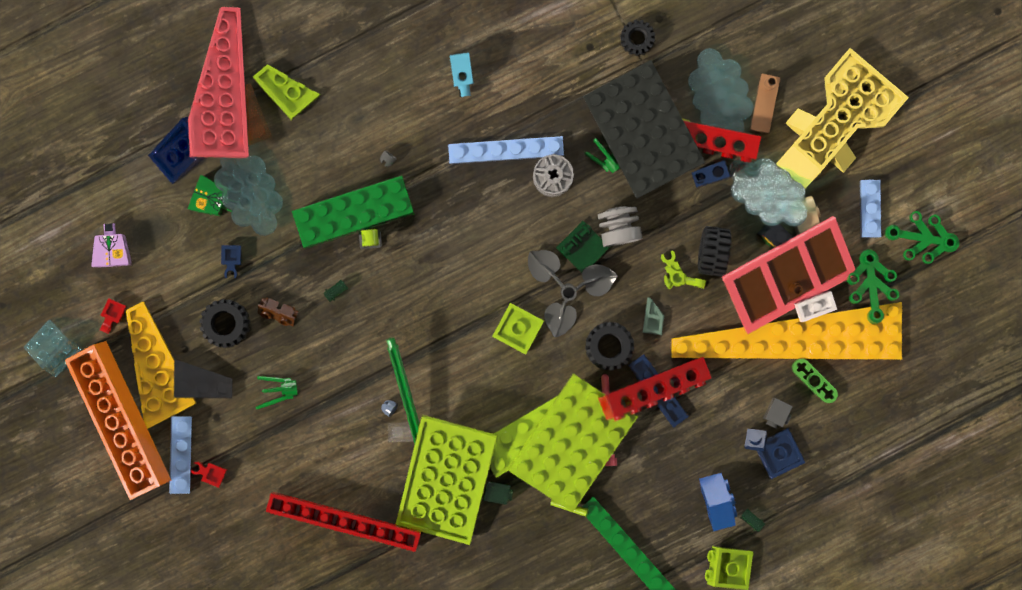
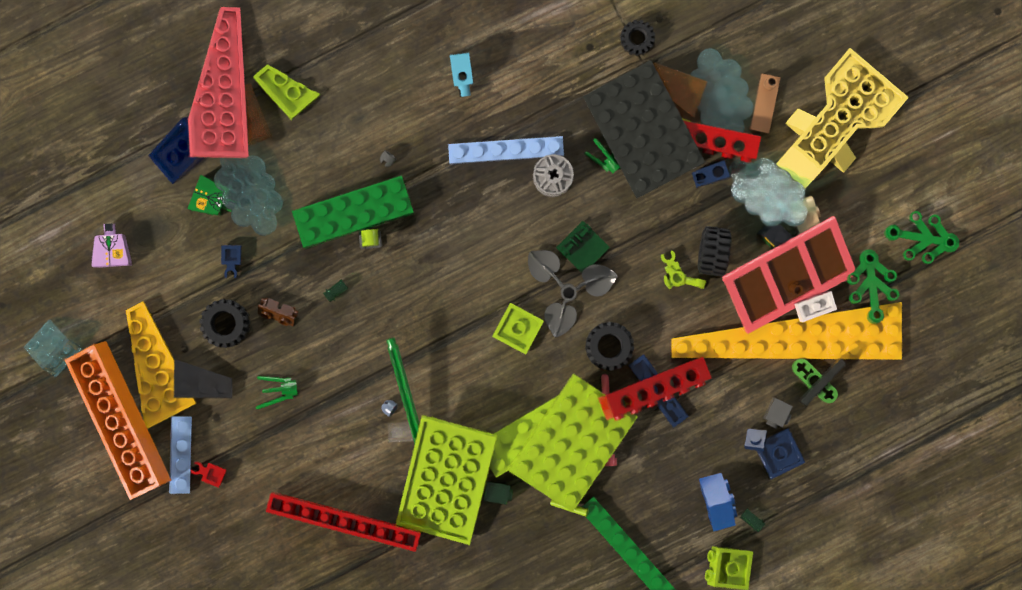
red plate [100,298,127,334] -> none
light grey wheel [597,206,643,247] -> none
sand green tile [642,297,664,335] -> none
light blue plate [860,180,881,238] -> none
none -> clear orange wing [653,62,708,118]
none -> pearl dark grey tile [799,358,846,405]

